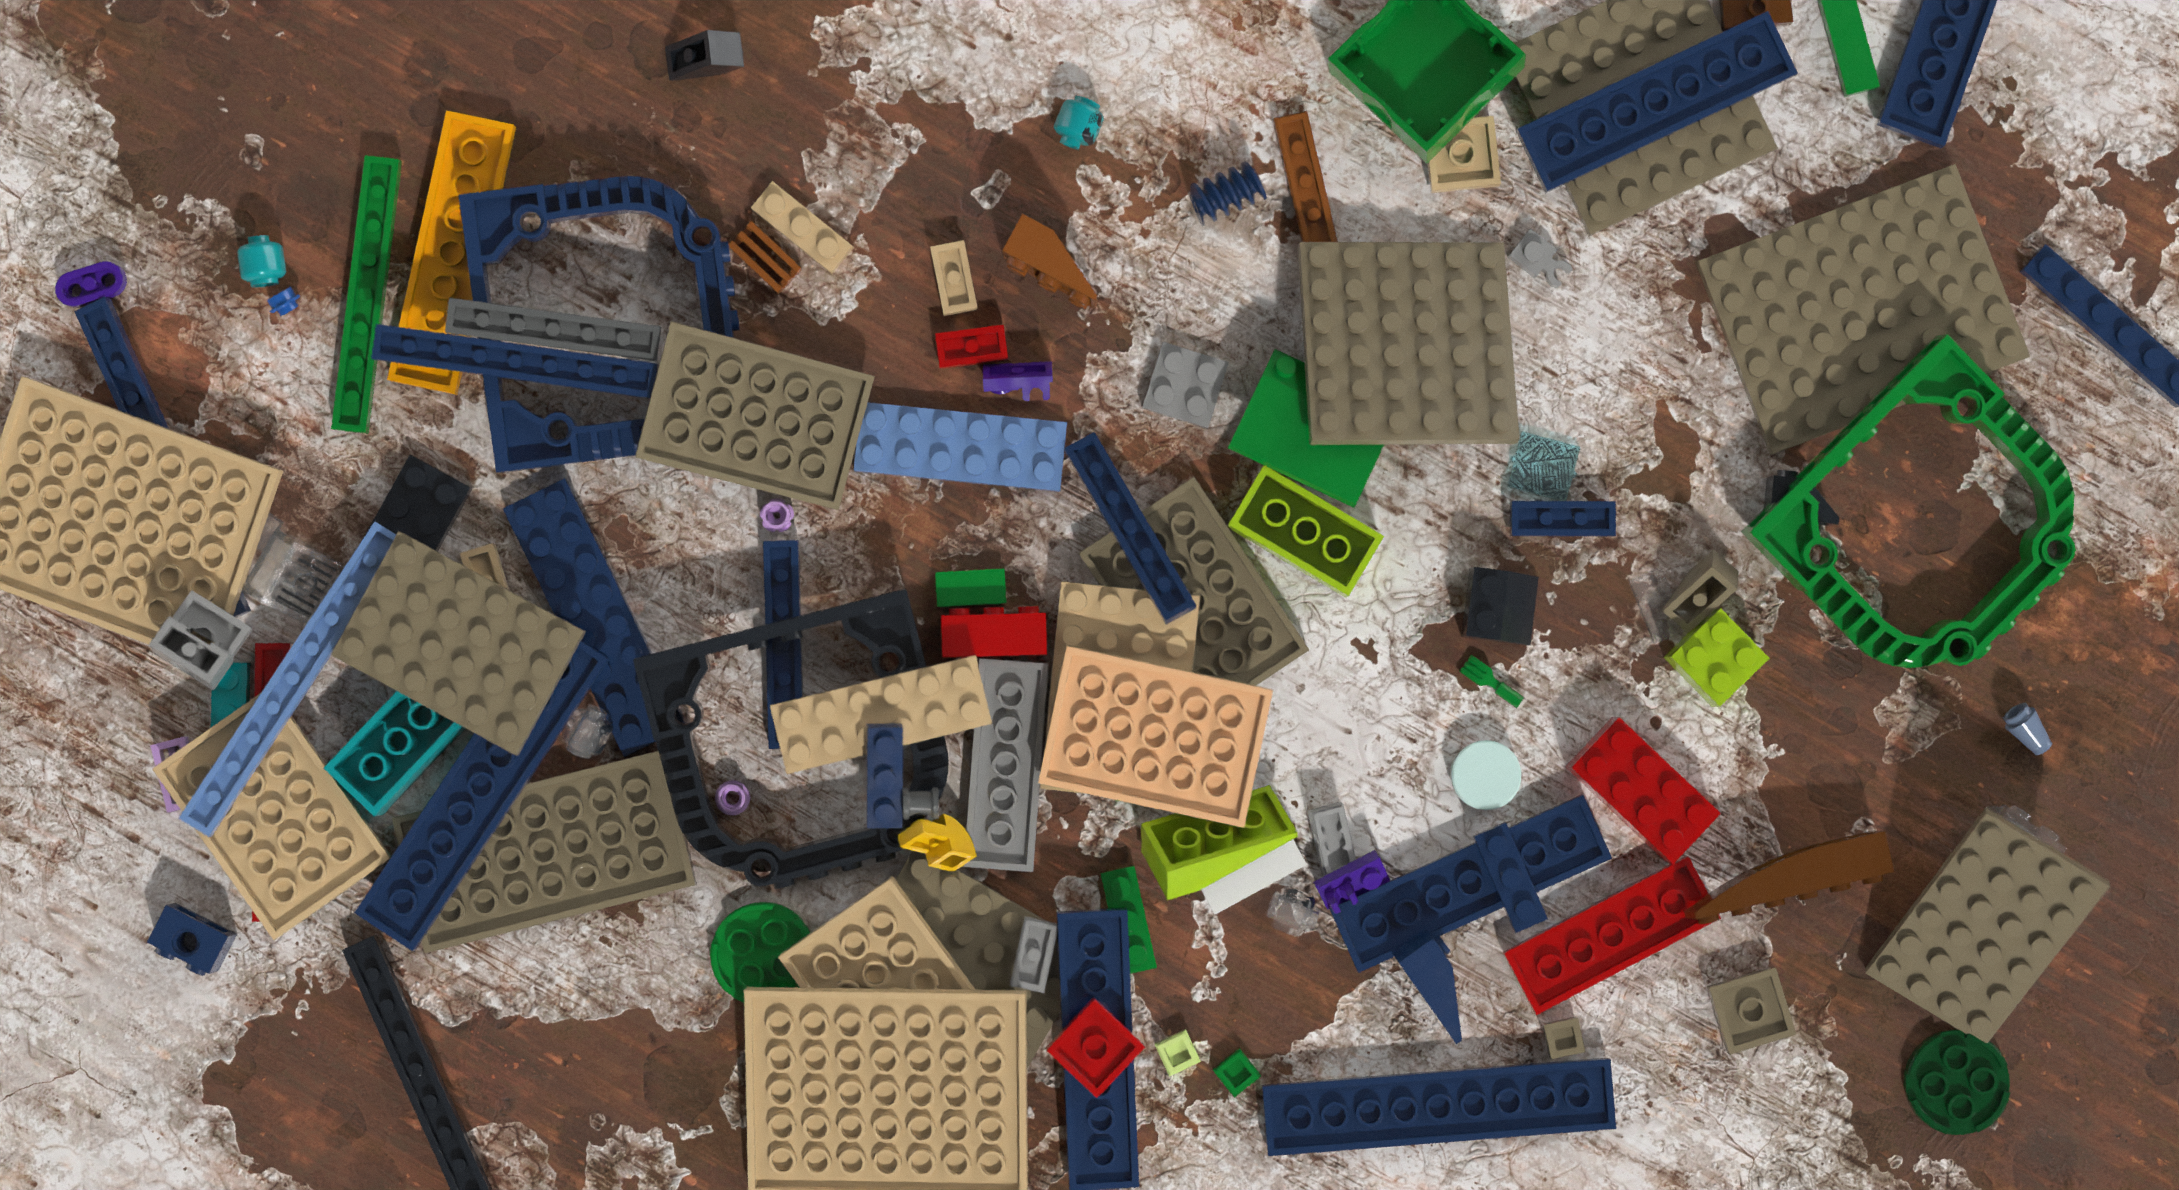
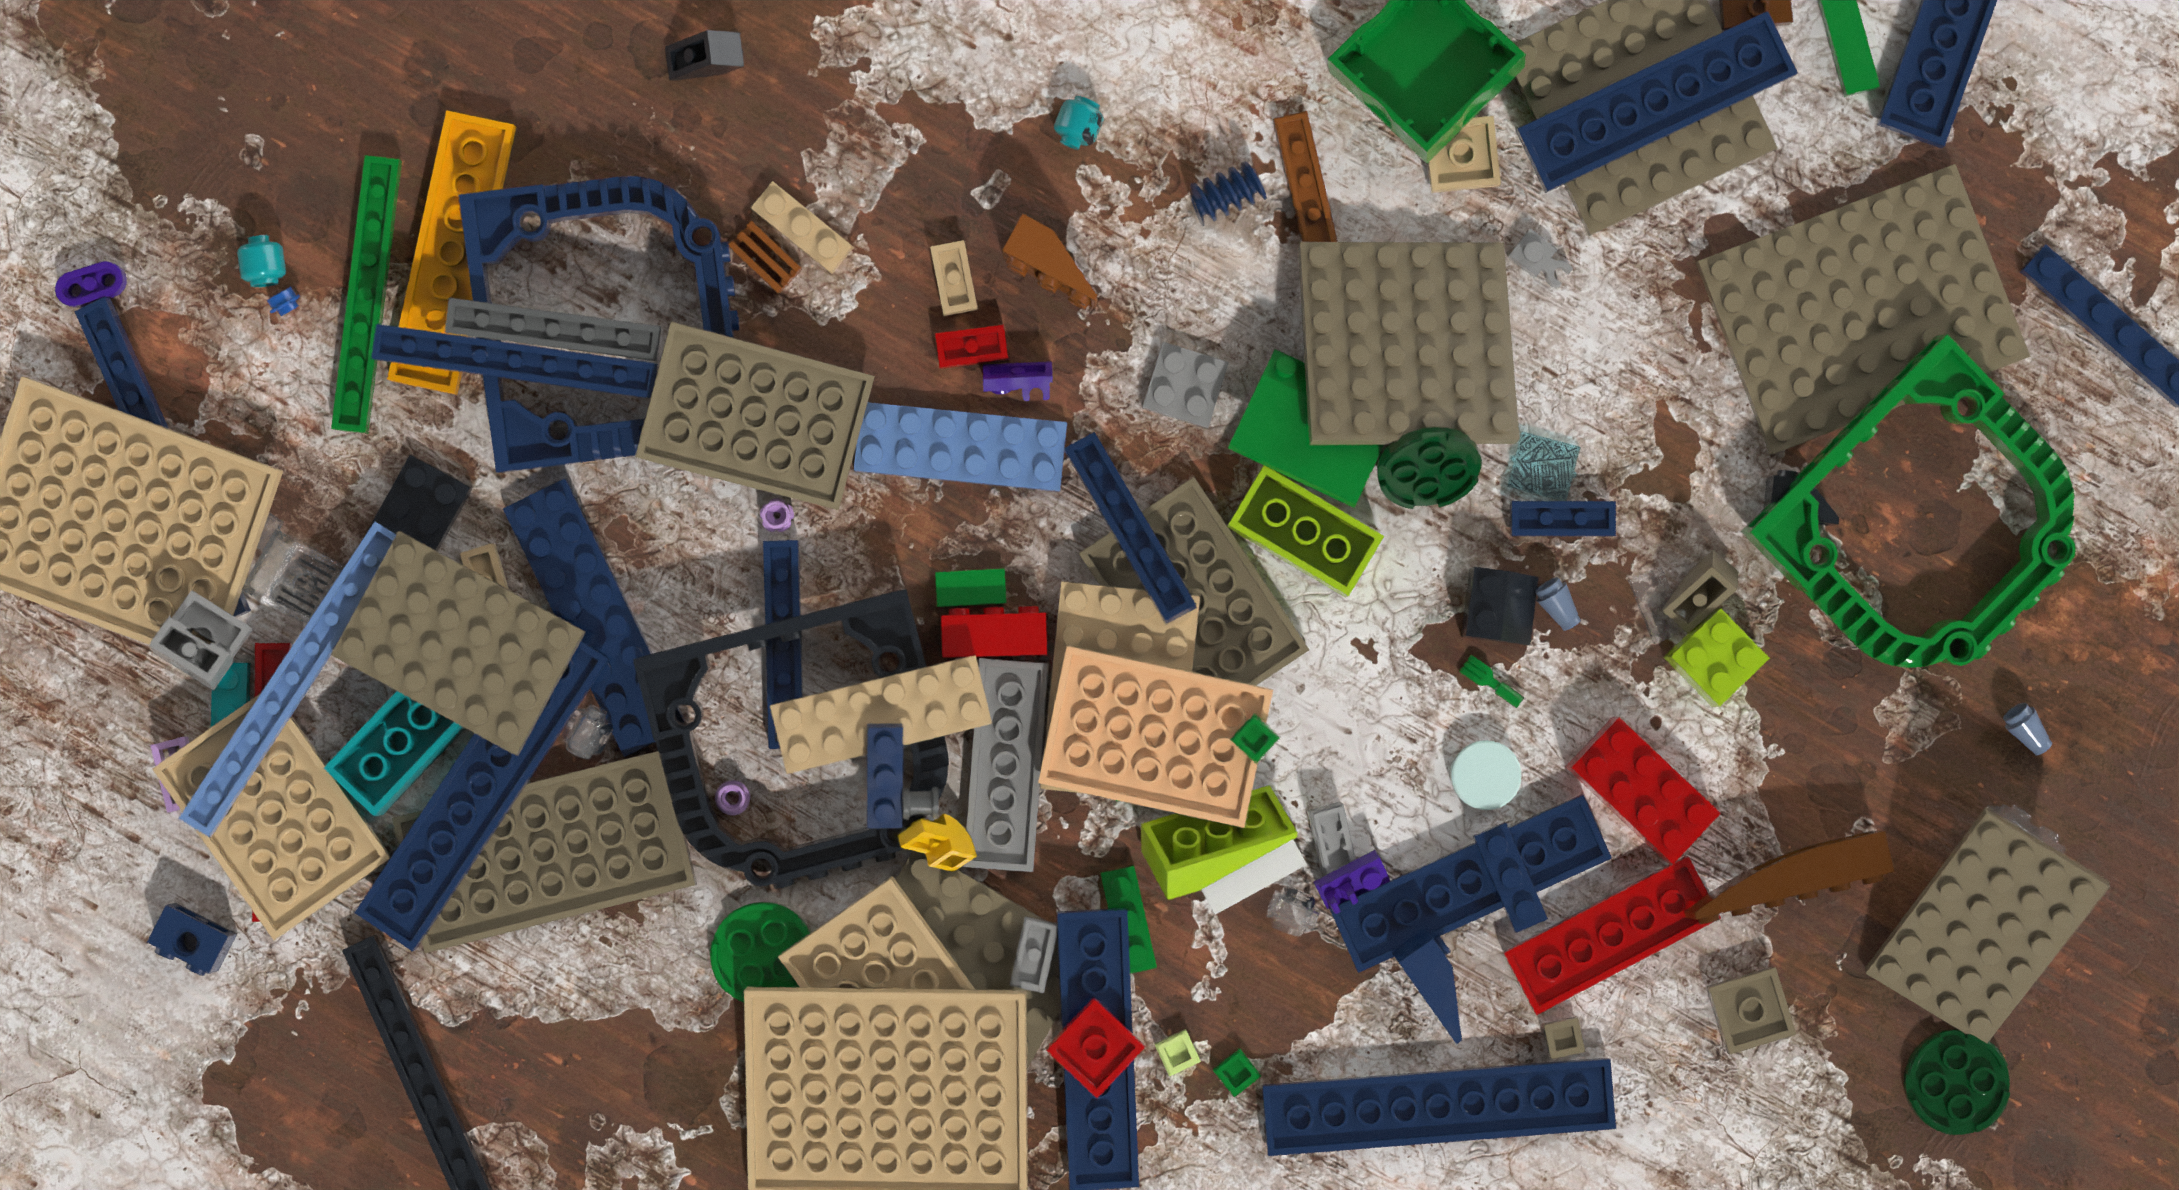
none -> green tile [1230,713,1280,763]
none -> dark green tile [1377,427,1482,509]
none -> sand blue cone [1535,577,1581,631]

